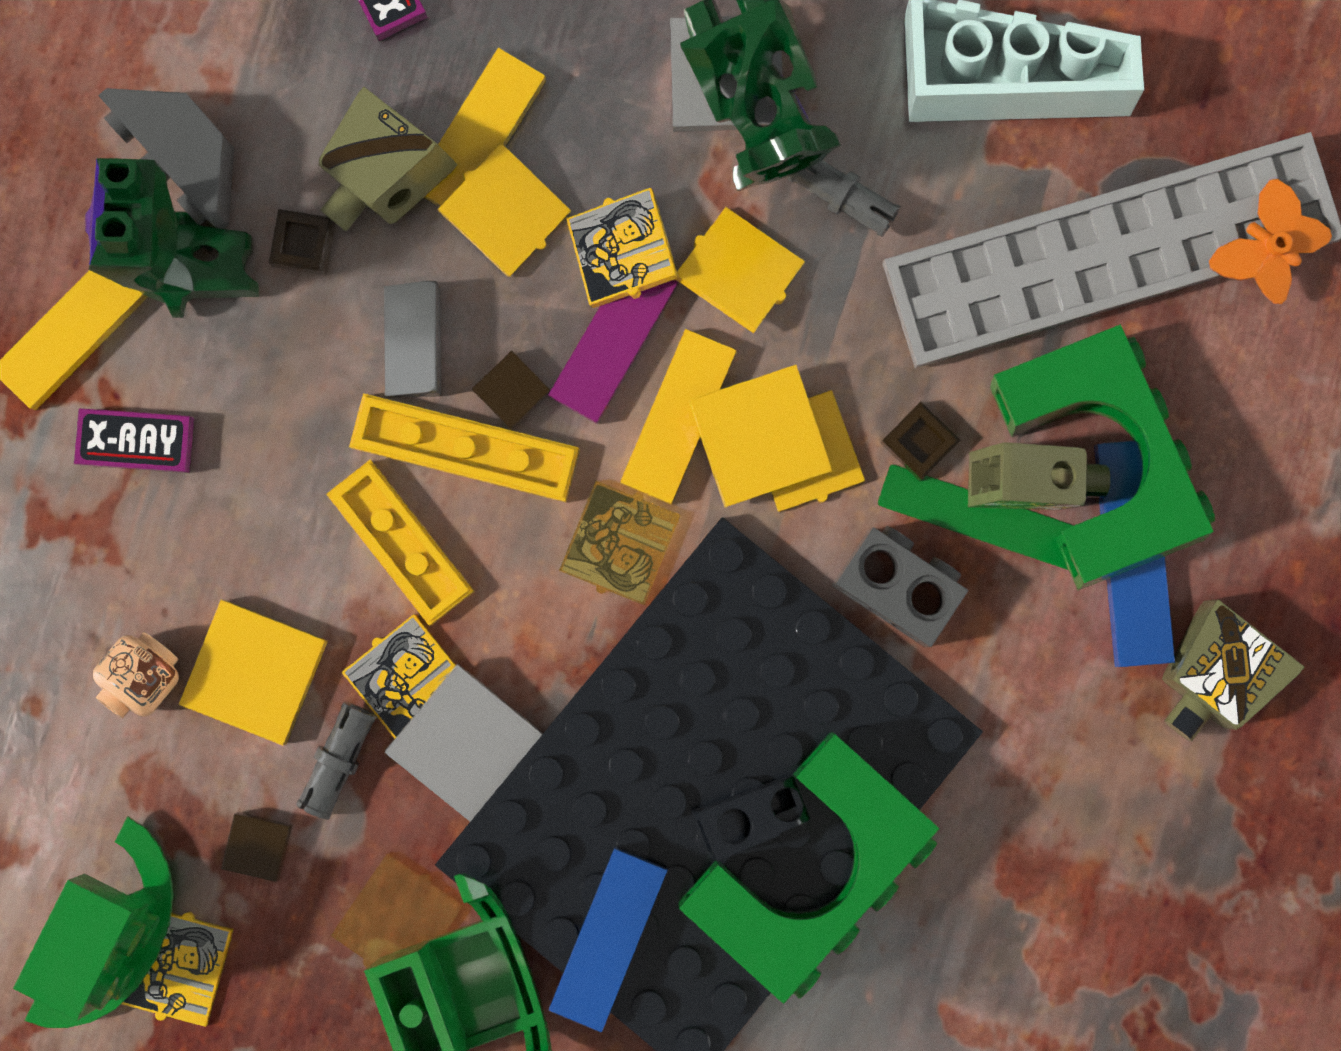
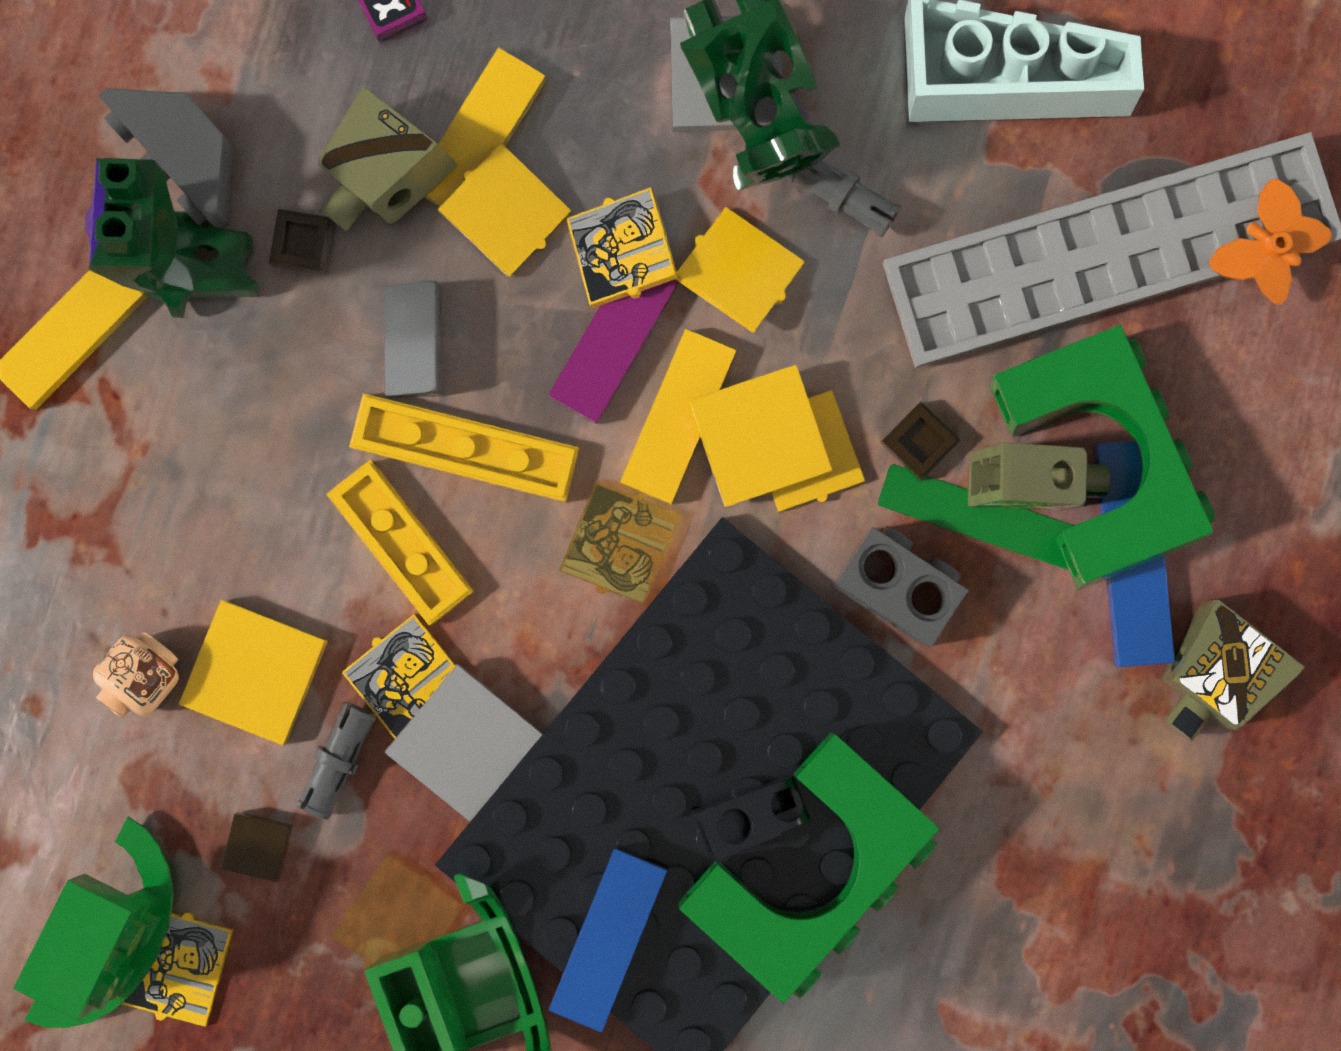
tile [74,408,194,473] -> none
dark brown tile [472,350,551,431] -> none

